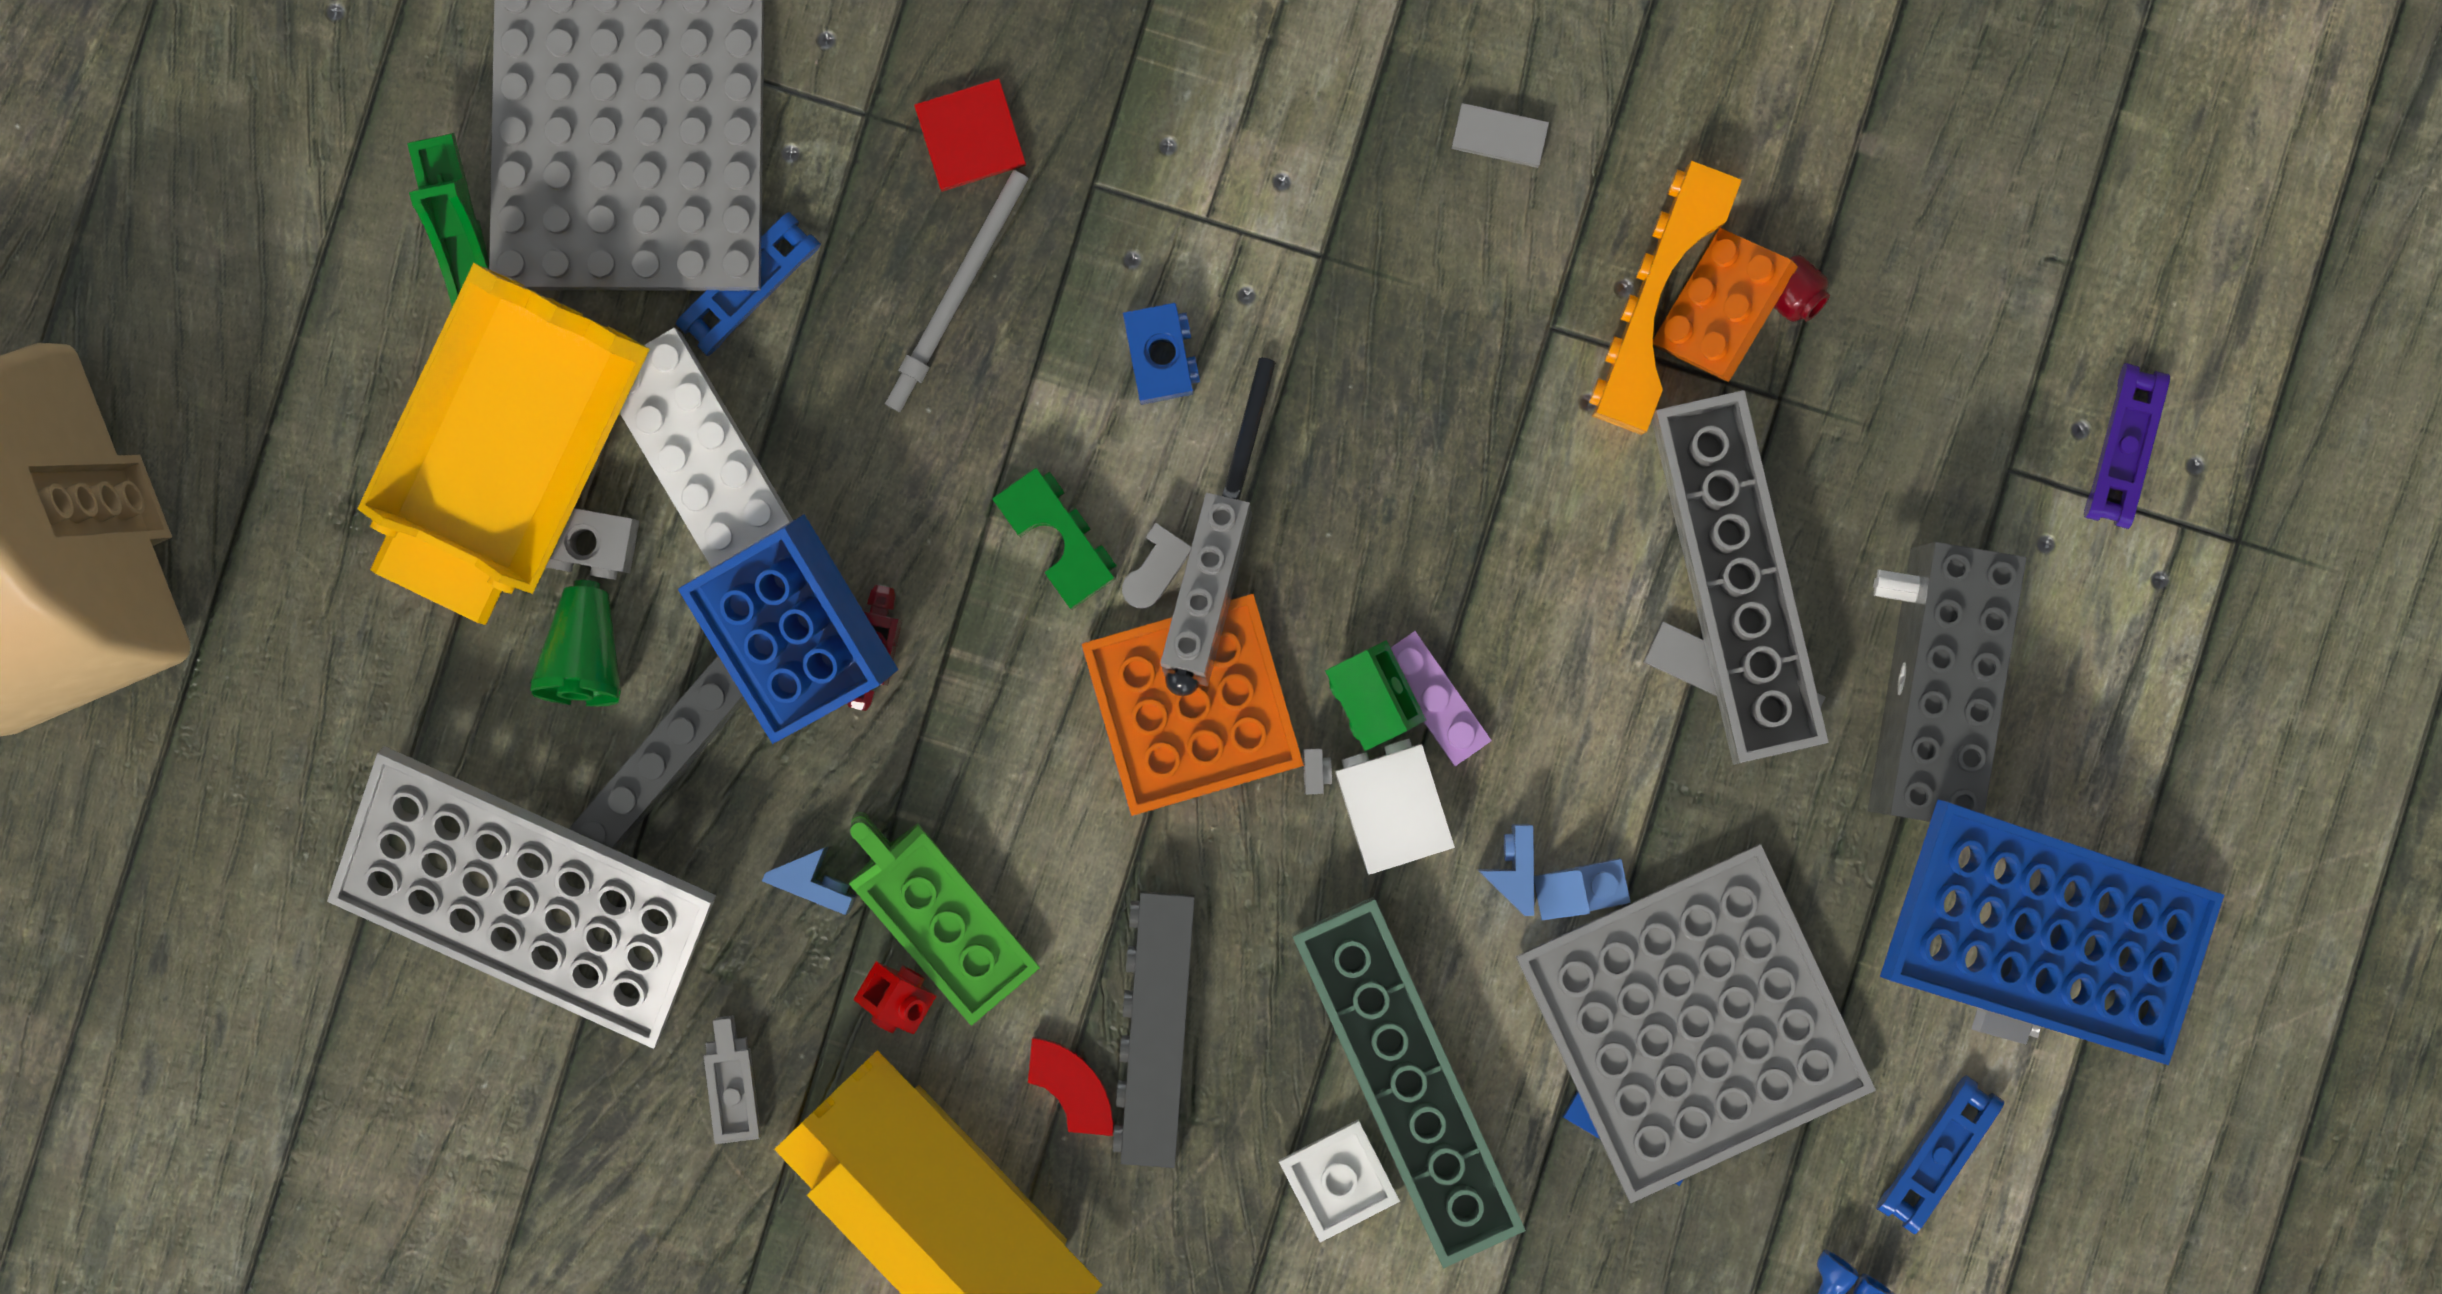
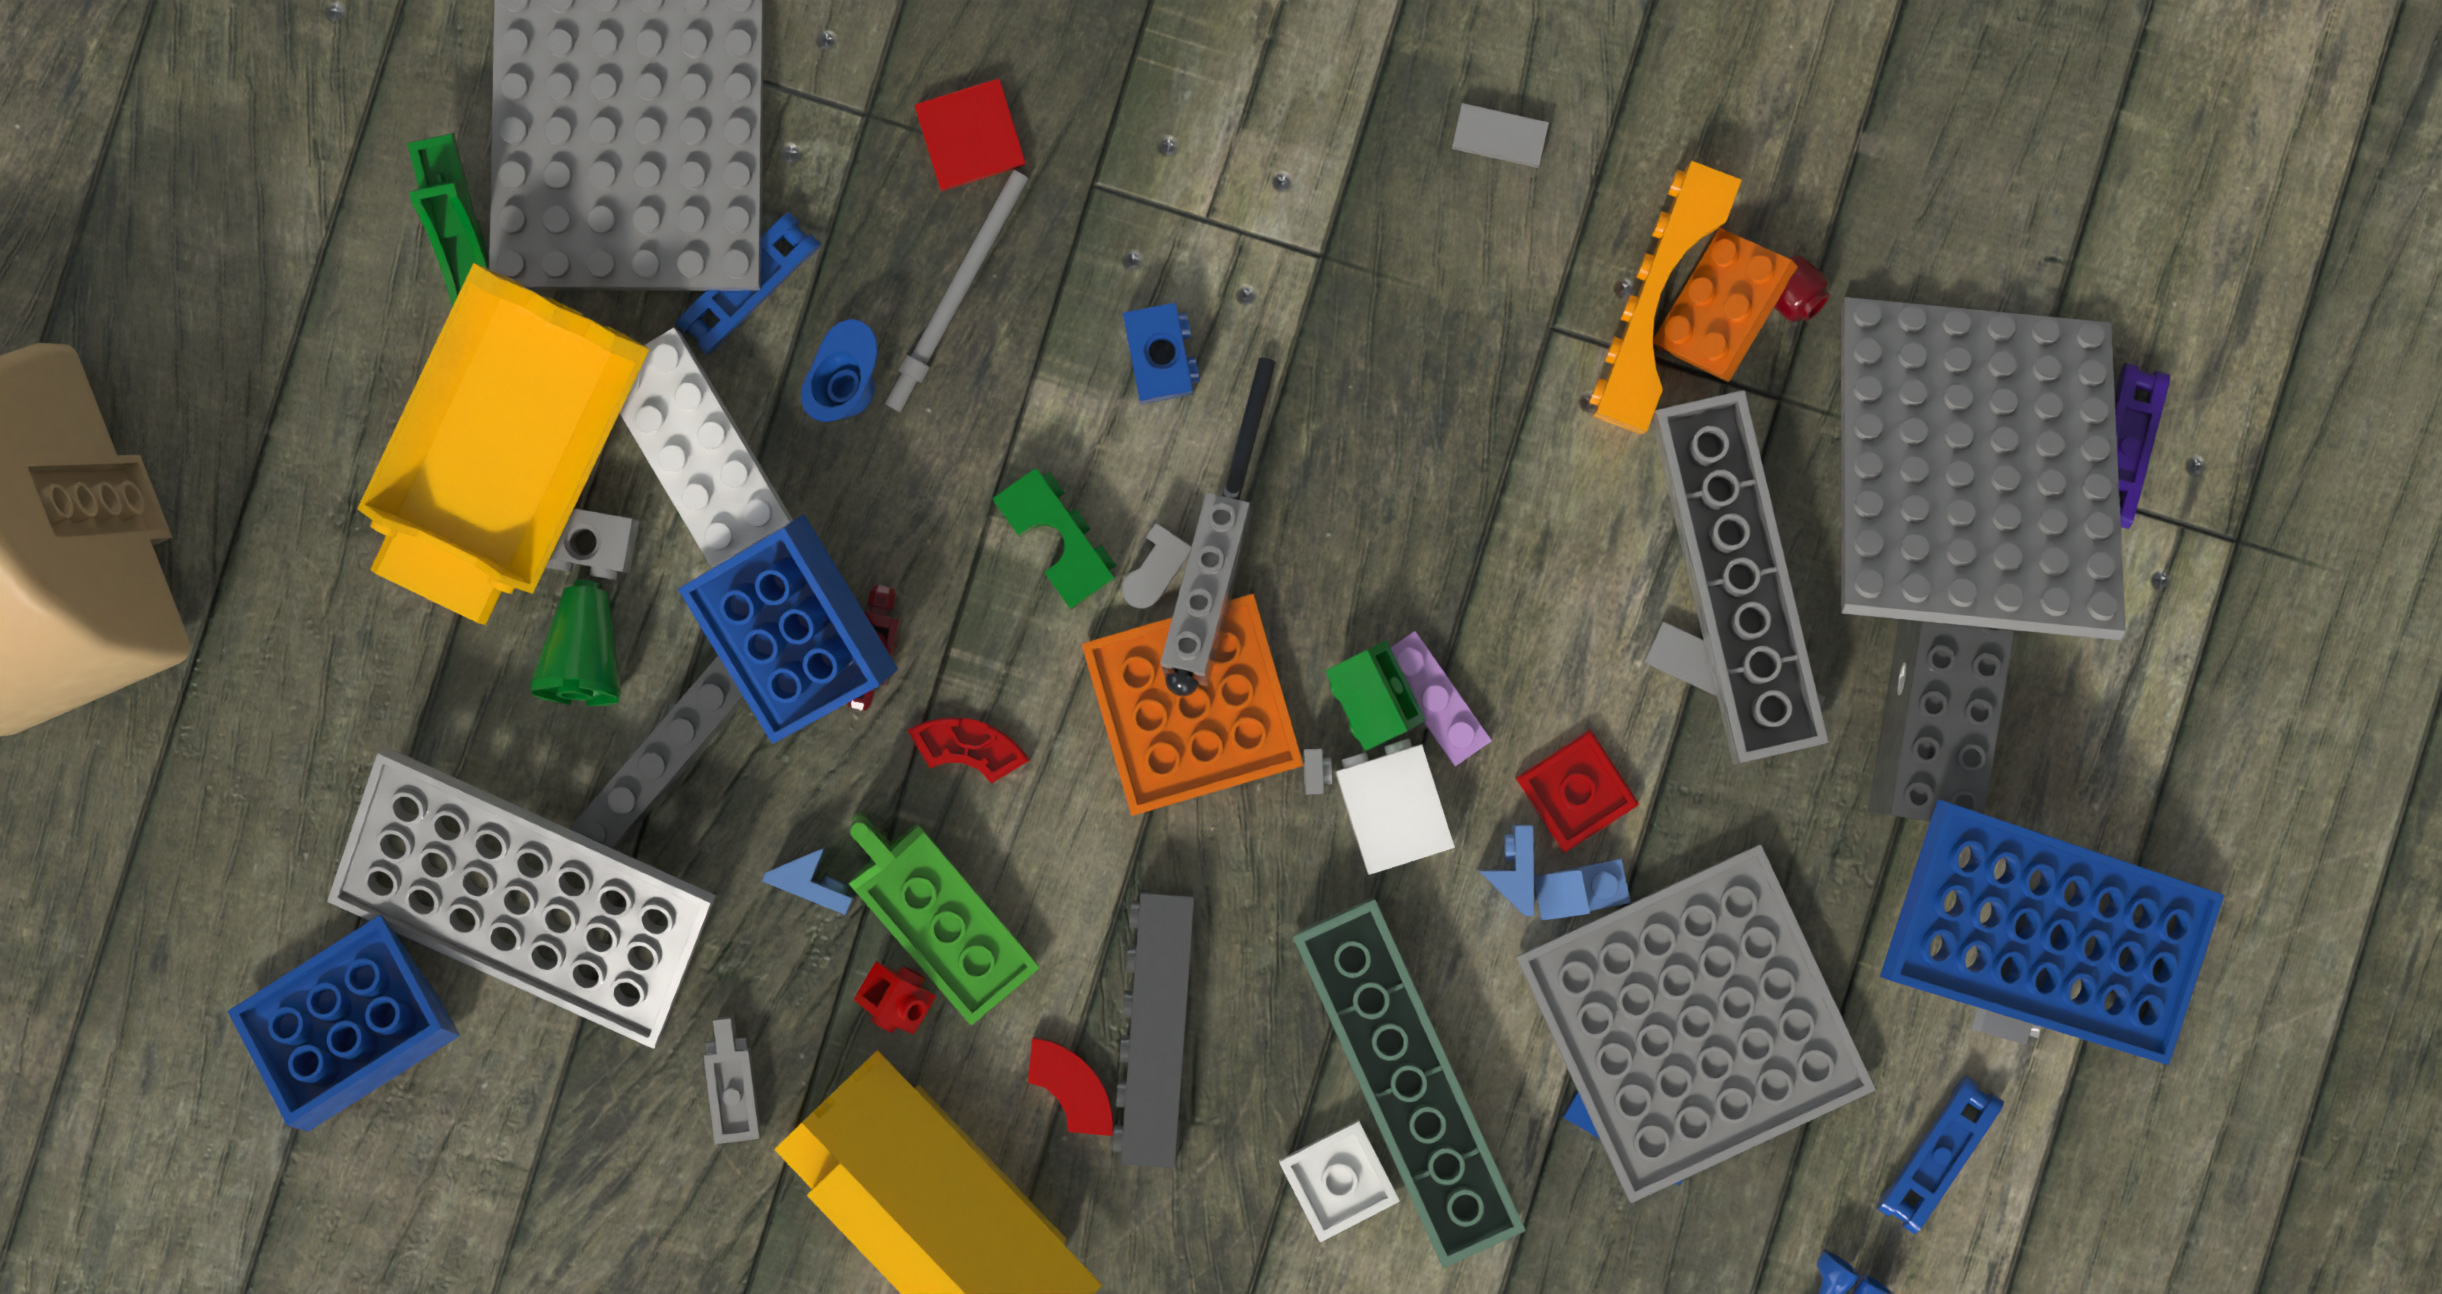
none -> blue slope [227,915,460,1132]
none -> blue piece [801,319,878,422]
none -> red tile [907,717,1030,784]
none -> red tile [1515,729,1640,853]
none -> light grey plate [1841,297,2126,640]

